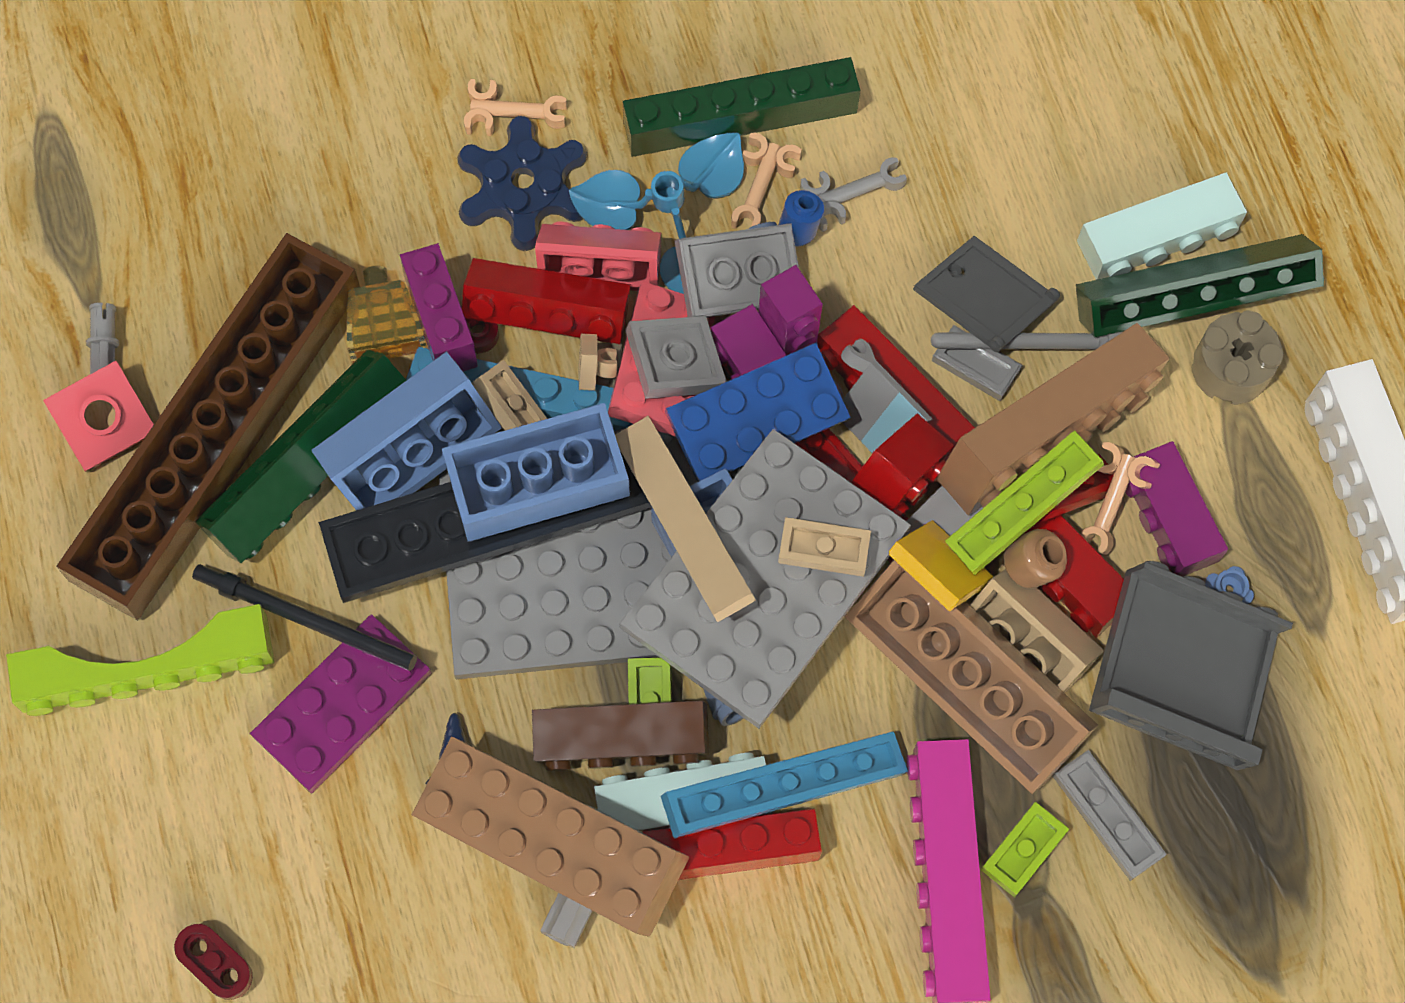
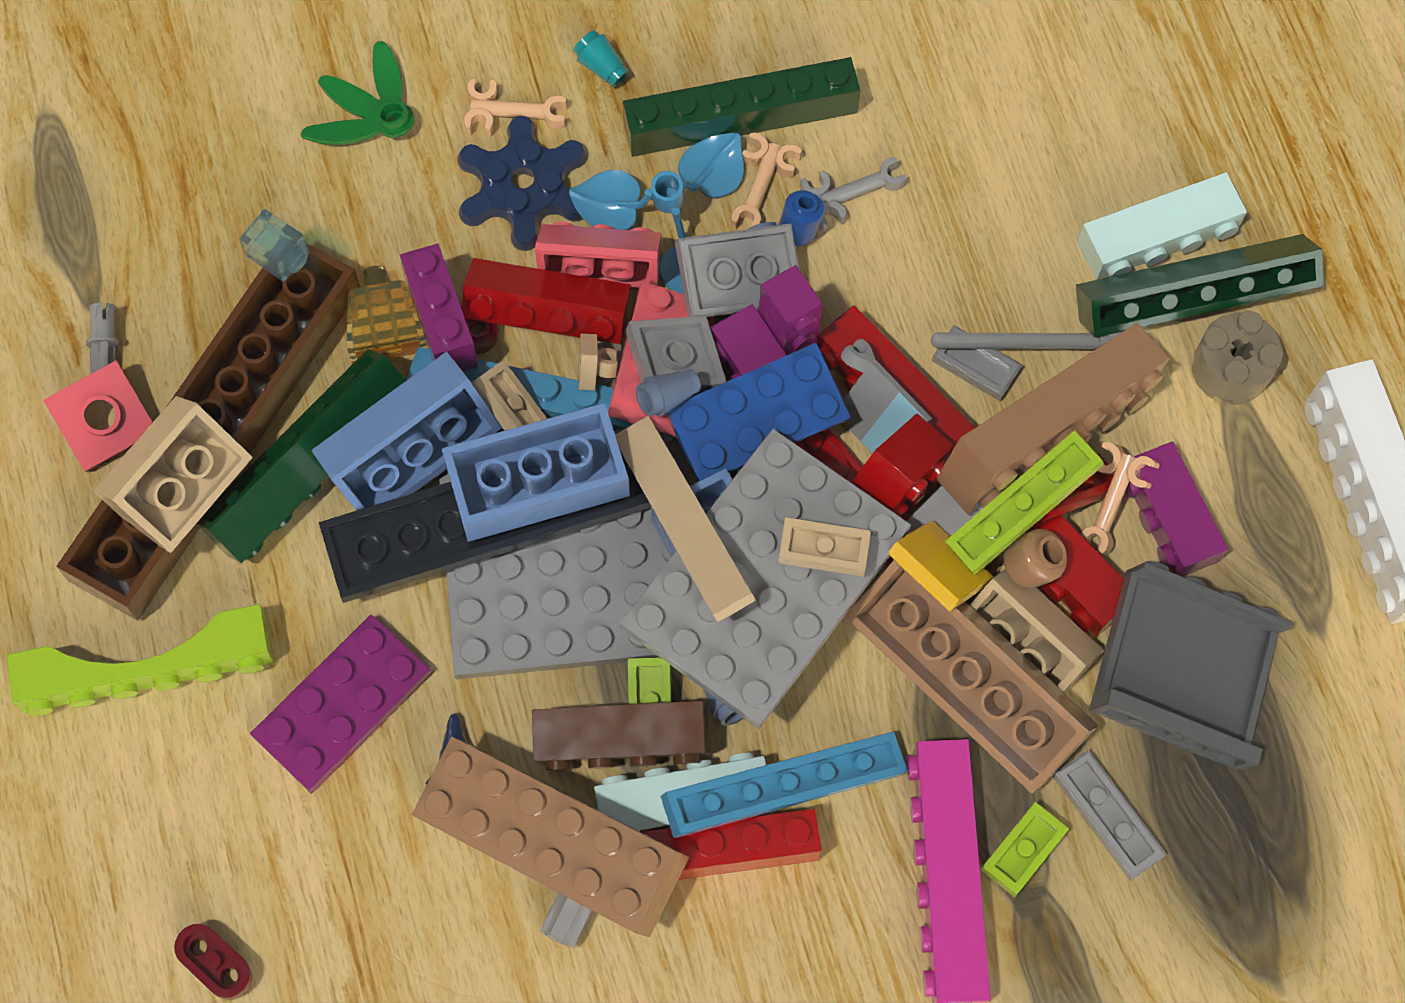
black bar [192,564,417,671] -> none
dark grey container [913,236,1060,352] -> none
medium blue plate [1205,566,1254,604] -> none
none -> tan slope [93,396,253,553]
none -> clear light blue brick [239,209,309,282]
none -> green plant [300,41,415,145]
none -> teal cone [573,30,629,88]
none -> sand blue cone [636,369,701,417]

